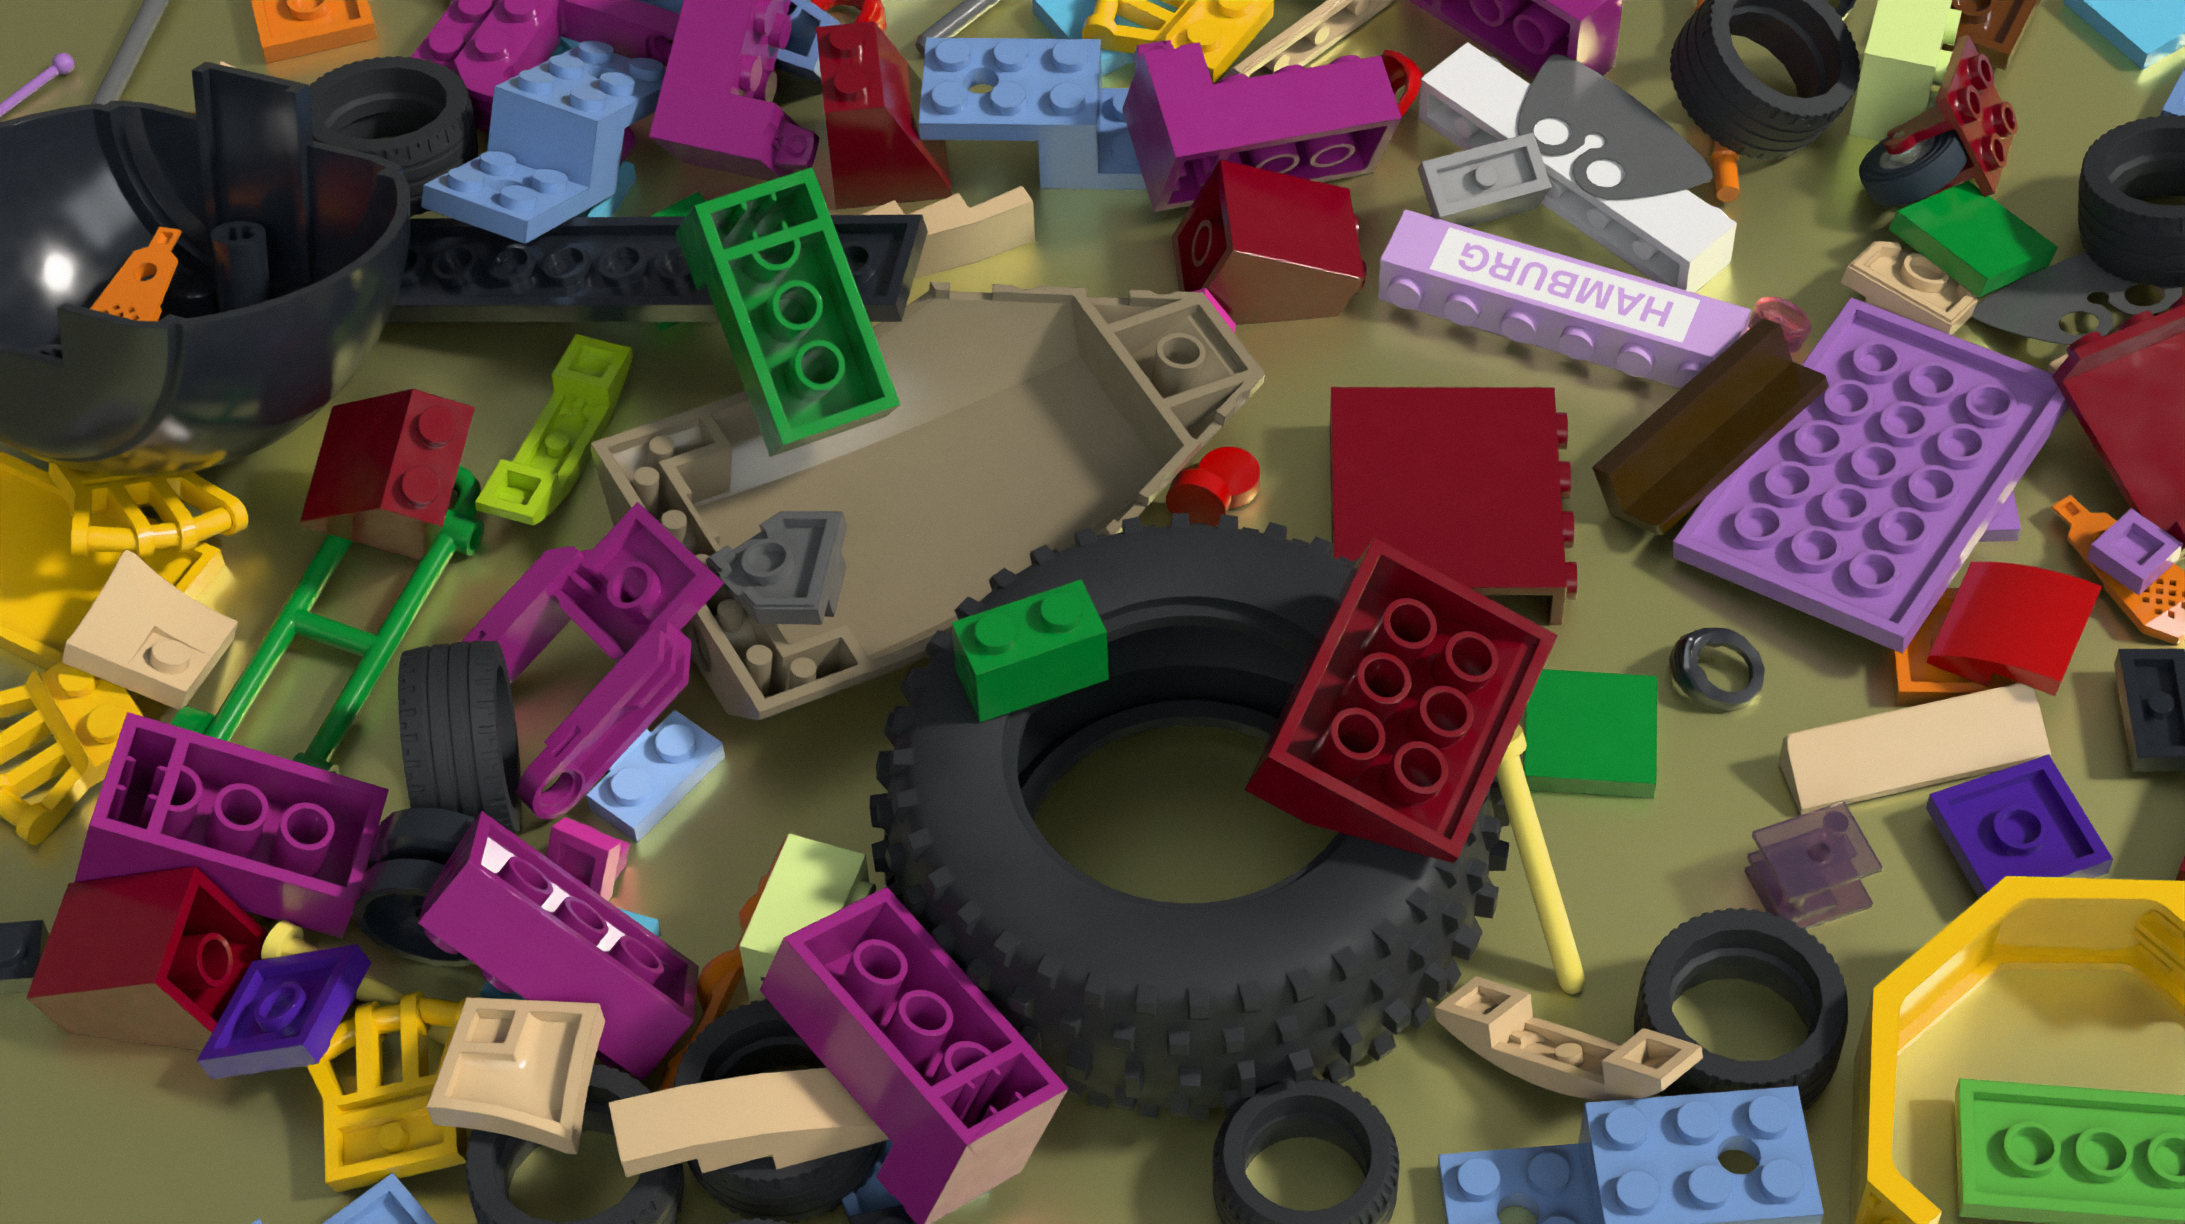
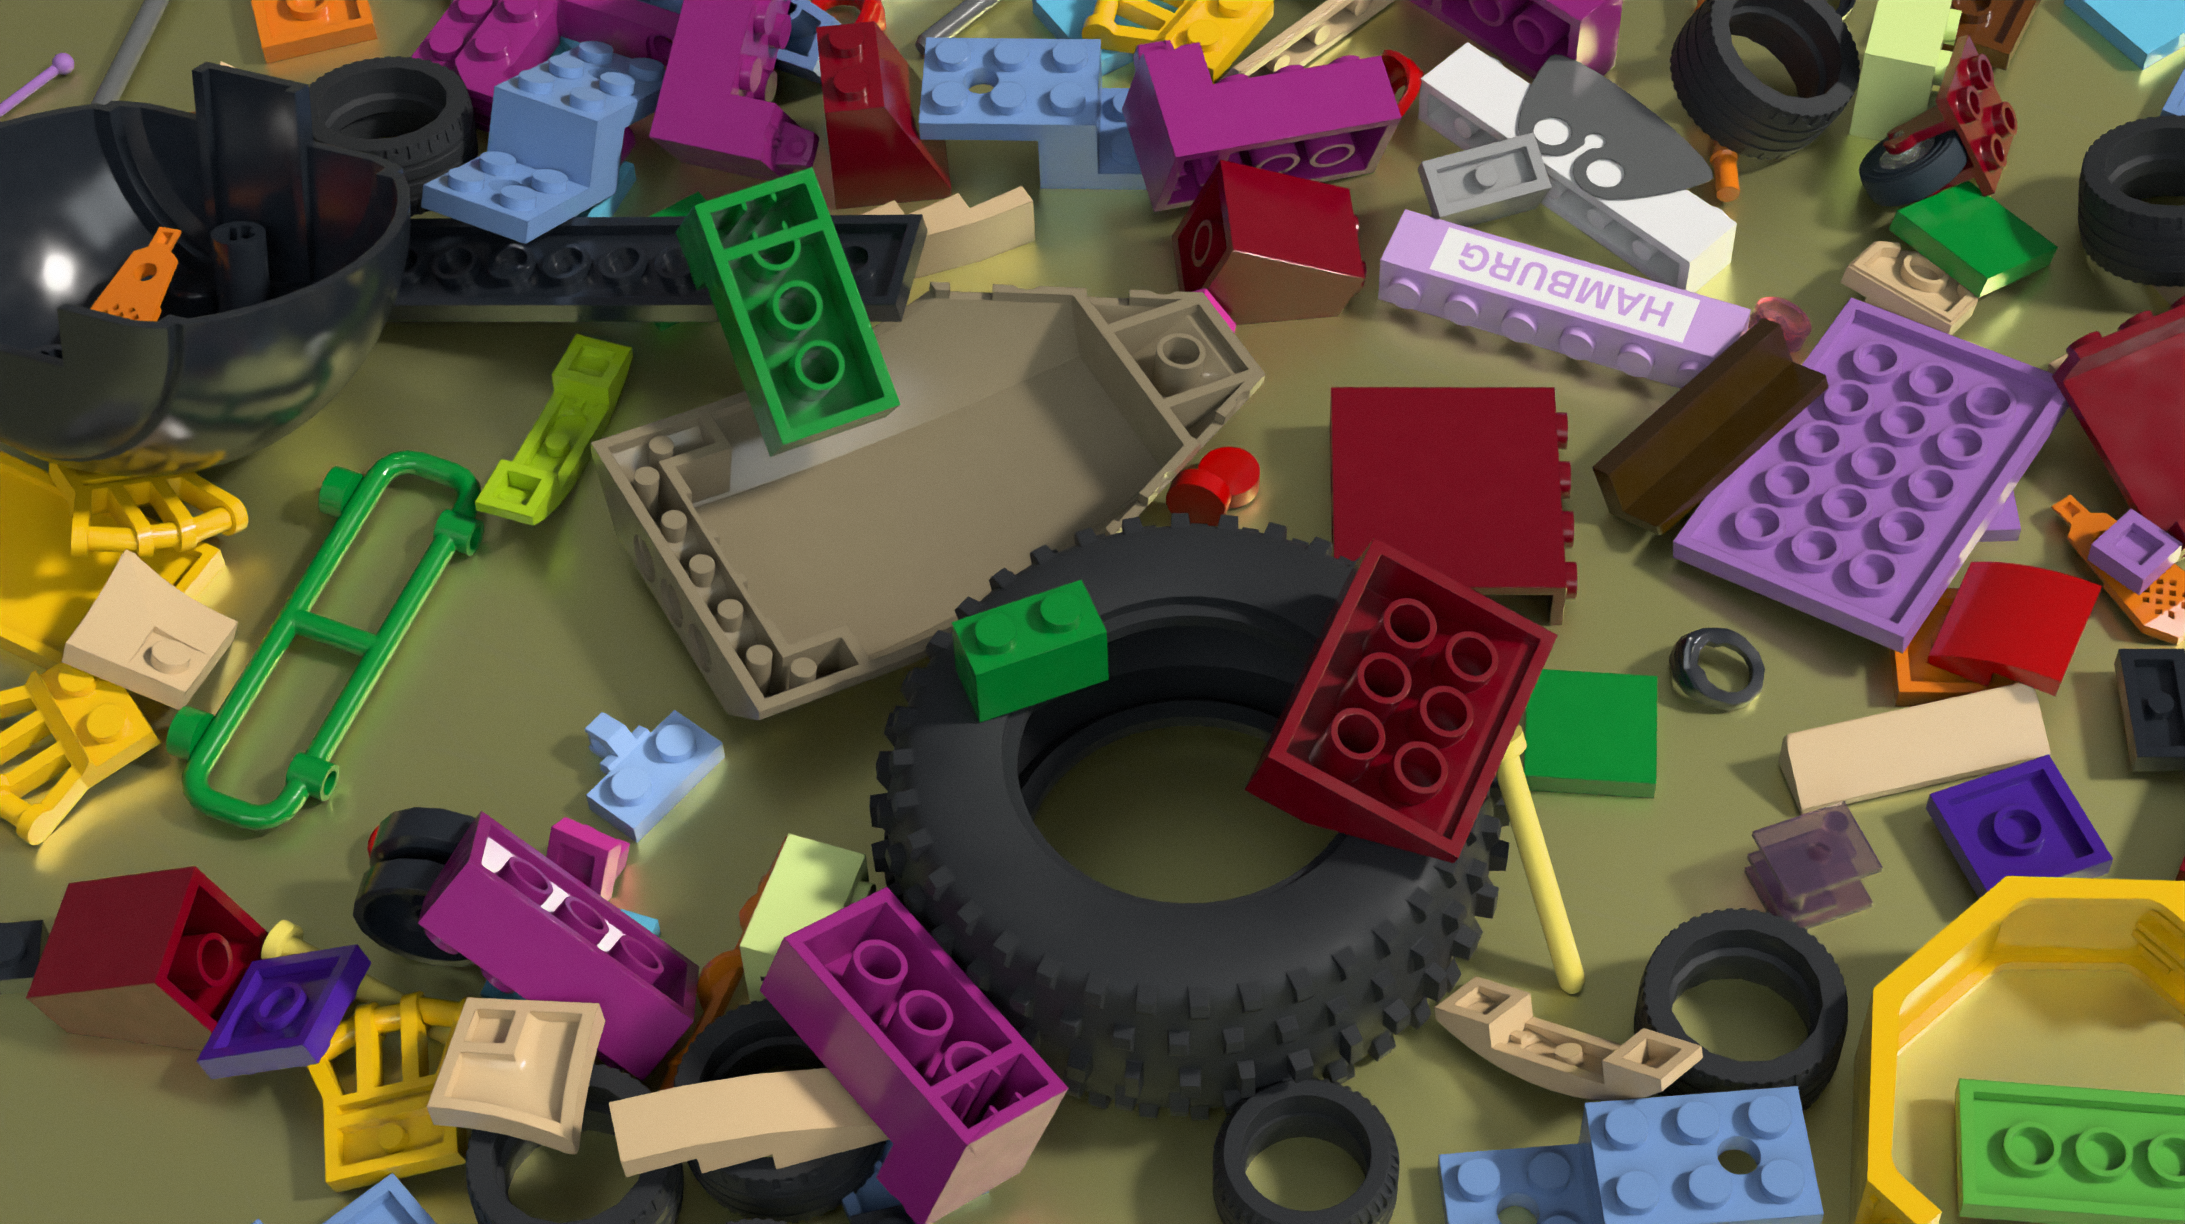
magenta hinge [74,712,389,939] -> none
dark red slope [299,389,475,560] -> none
black tyre [398,641,522,833] -> none
magenta plate [461,502,724,819] -> none
dark grey plate [705,511,847,625] -> none
dark grey piece [1971,252,2183,345] -> none

